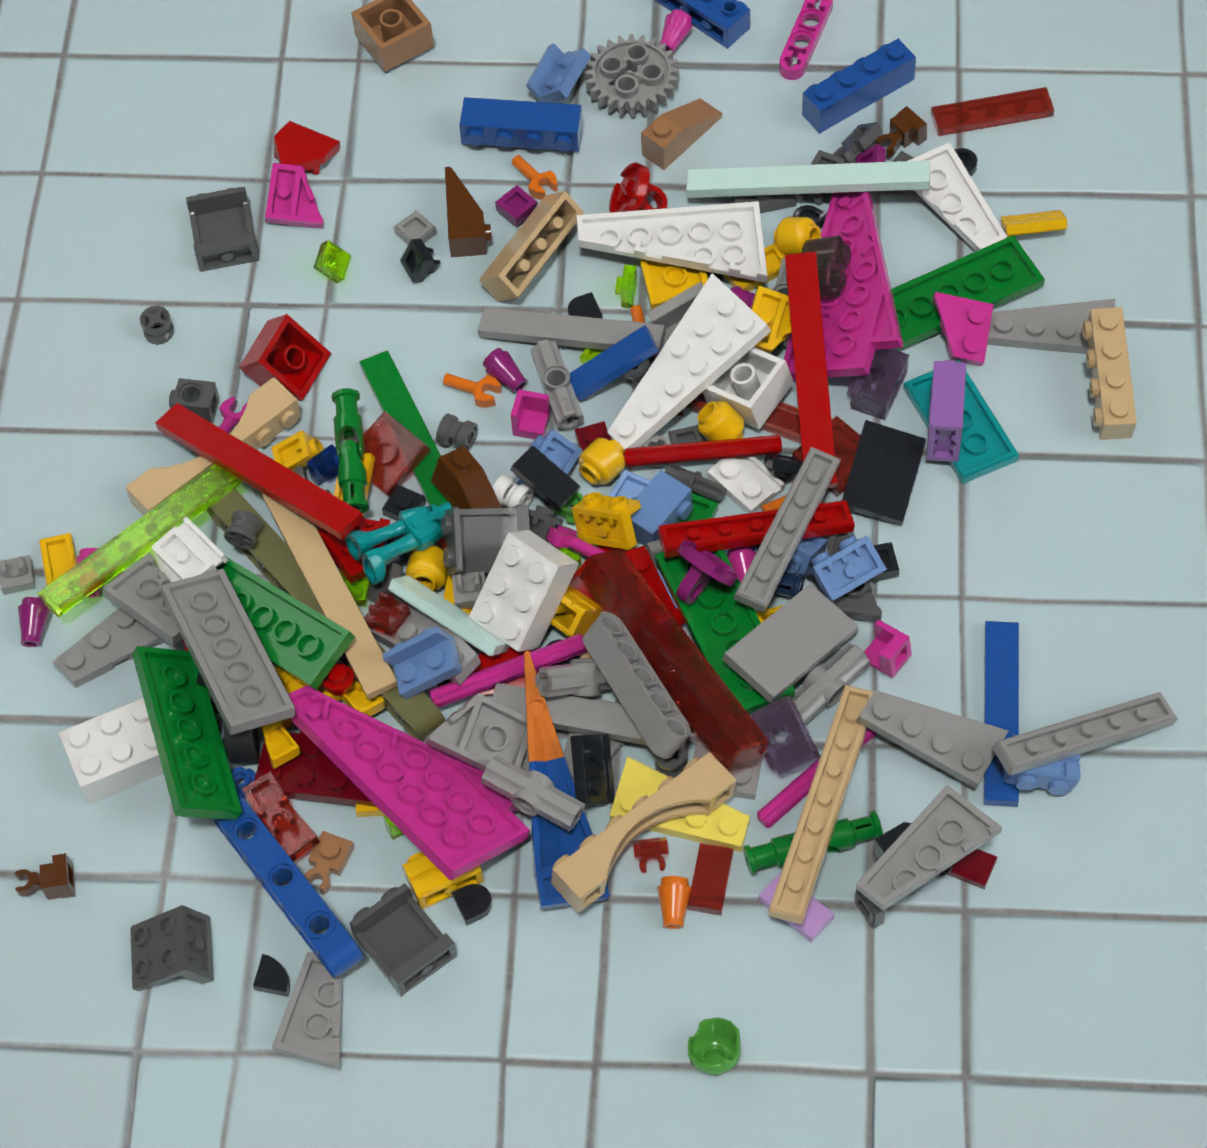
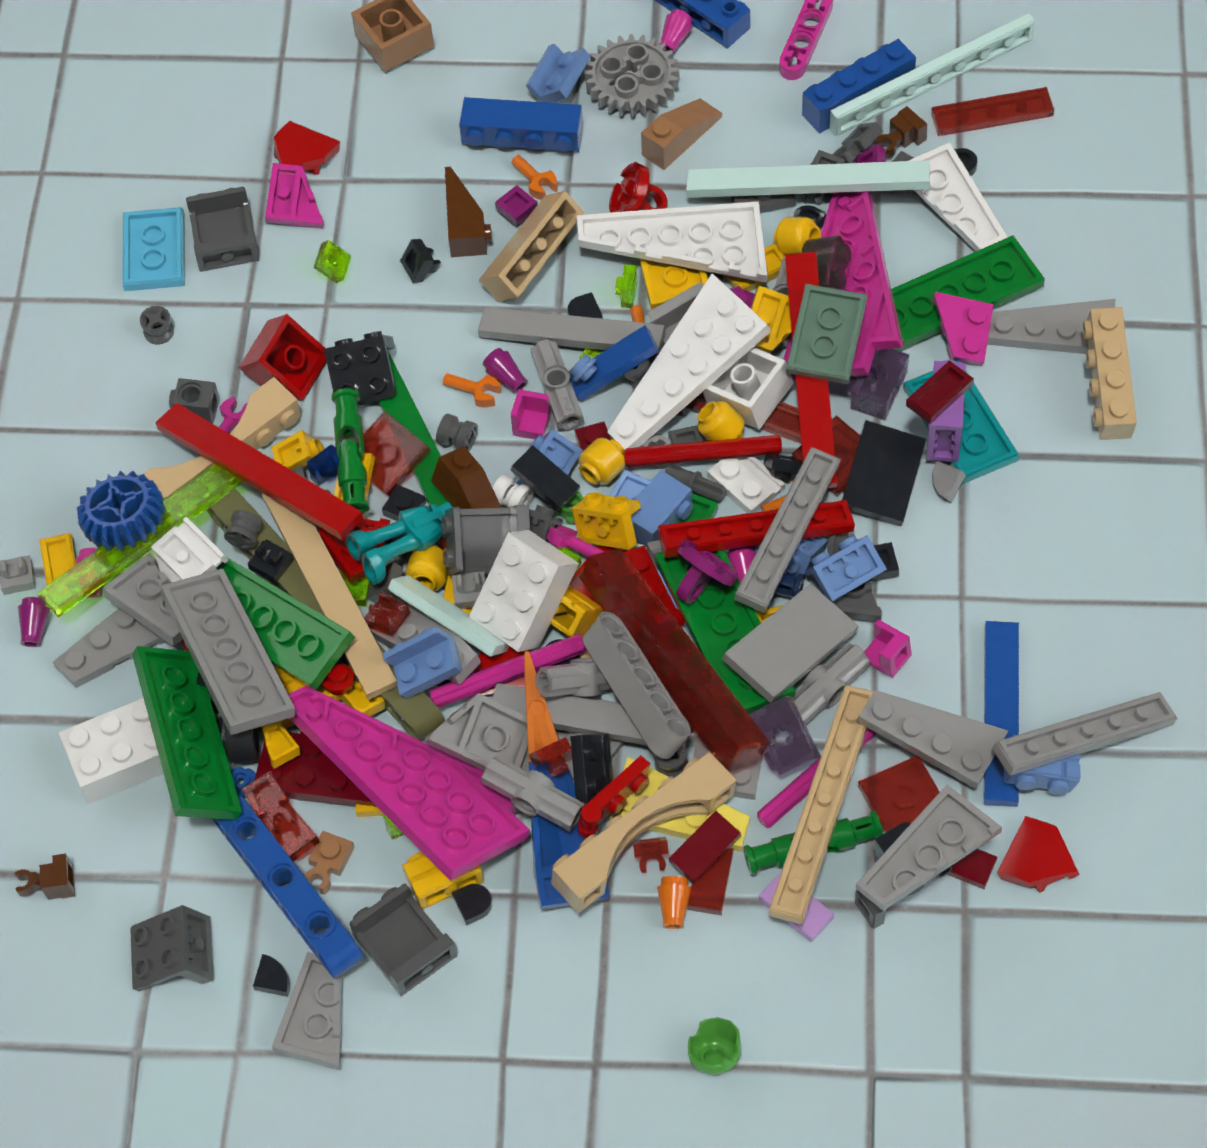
light grey tile [394,210,437,245] -> none
yellow tile [1001,210,1067,236] -> none
none -> blue gear [76,470,165,551]
none -> medium azure tile [123,207,185,291]
none -> black tile [247,539,294,584]
none -> black bracket [324,331,396,406]
none -> clear red tile [528,737,572,777]
none -> medium blue plate [569,354,597,382]
none -> red plate [577,755,651,839]
none -> dark red tile [668,811,741,884]
none -> sand green tile [786,284,868,384]
none -> light aqua tile [829,13,1034,136]
none -> clear red tile [858,756,940,833]
none -> dark red tile [906,360,974,424]
none -> light grey tile [933,461,966,502]
none -> red slope [997,816,1080,893]

